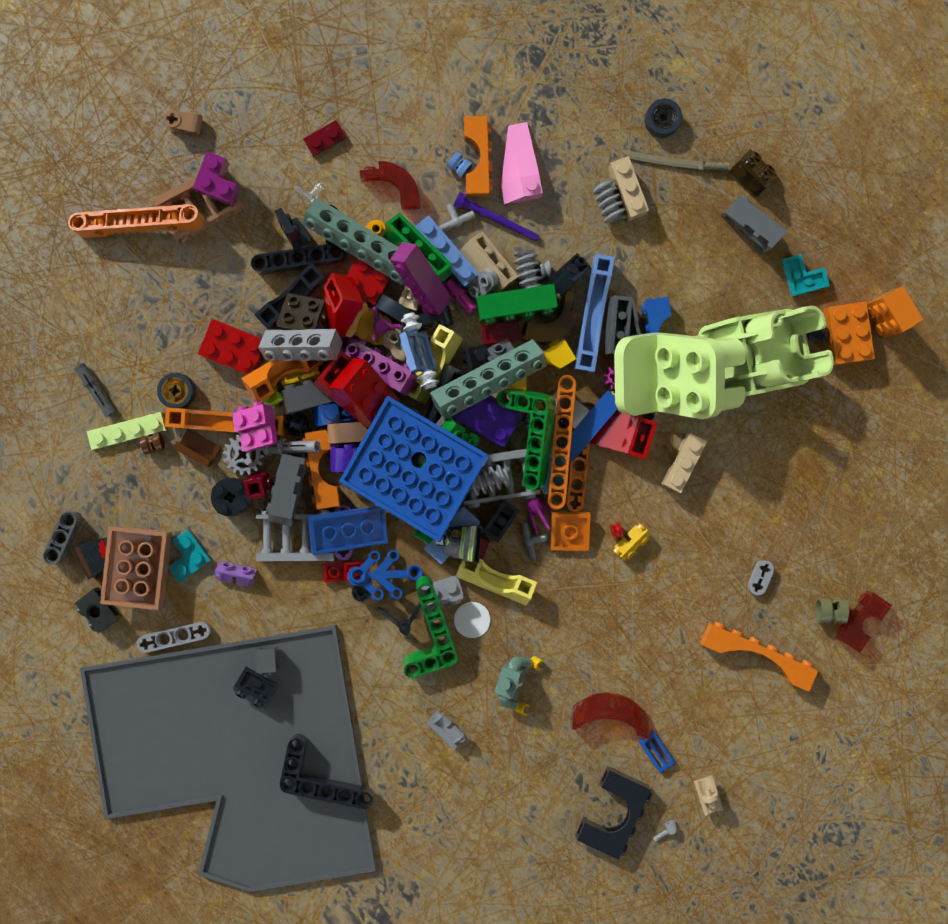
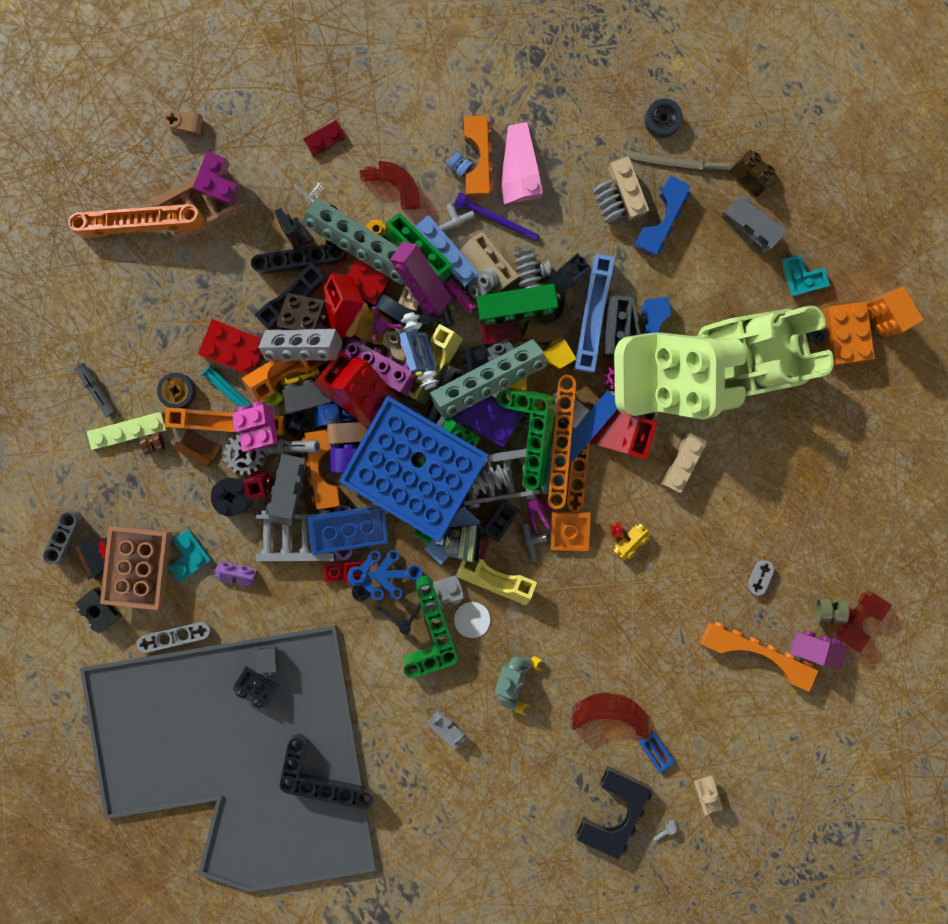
none -> teal axle [201,364,251,408]
none -> blue arch [633,175,691,257]
none -> magenta brick [790,630,848,669]

